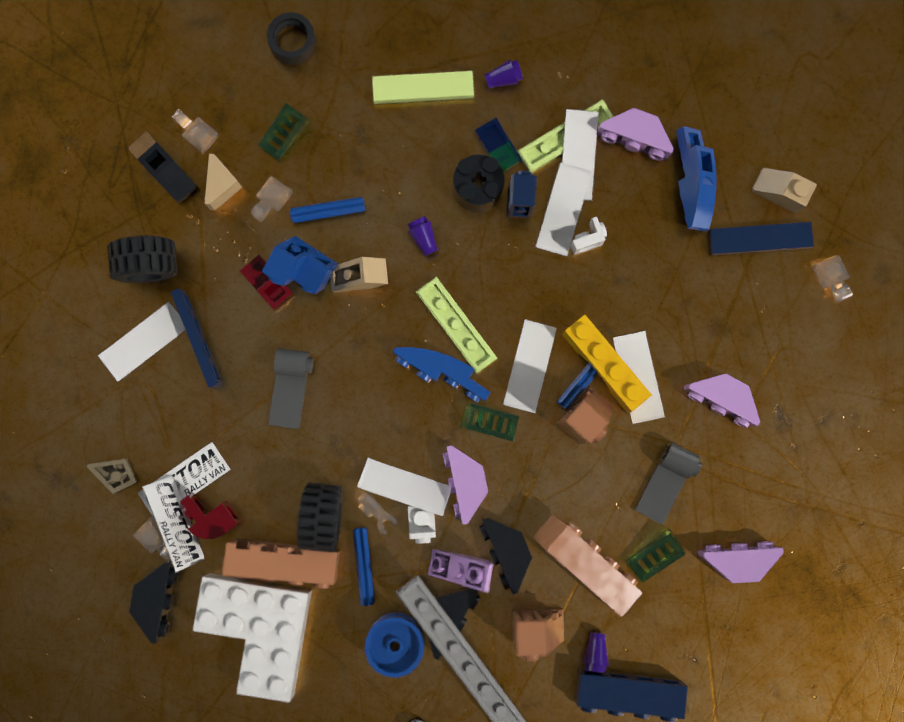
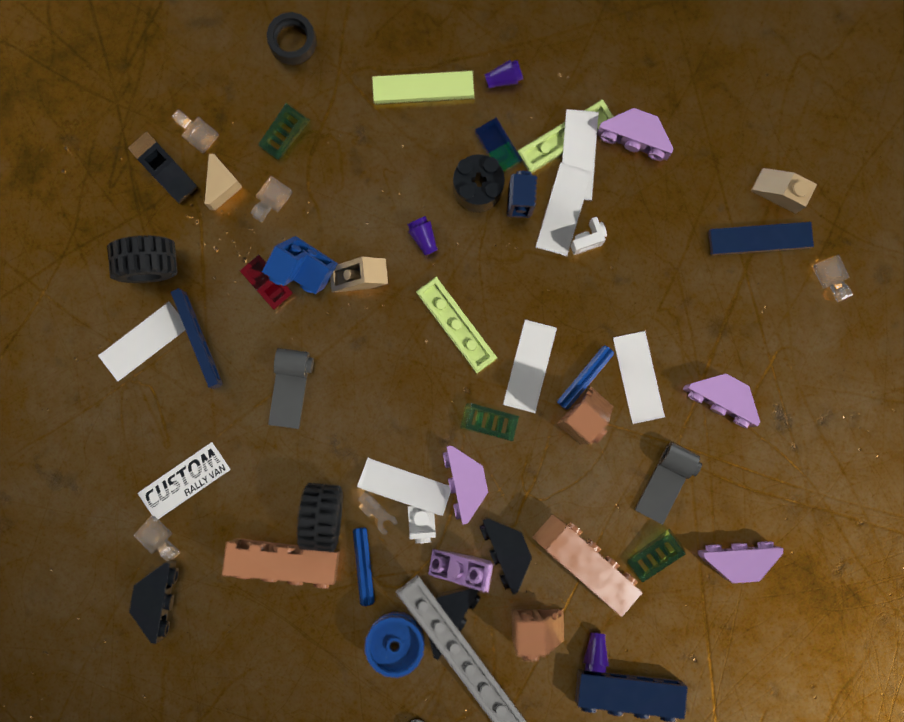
dark tan piece [87,459,138,494] -> none
white sticker [142,476,205,572] -> none
dark red brick [180,493,242,539] -> none
white piece [193,573,312,702] -> none
blue axle [290,197,365,223] -> none
blue slope [393,347,491,403] -> none
yellow arch [562,315,652,414] -> none
blue slope [676,126,716,231] -> none

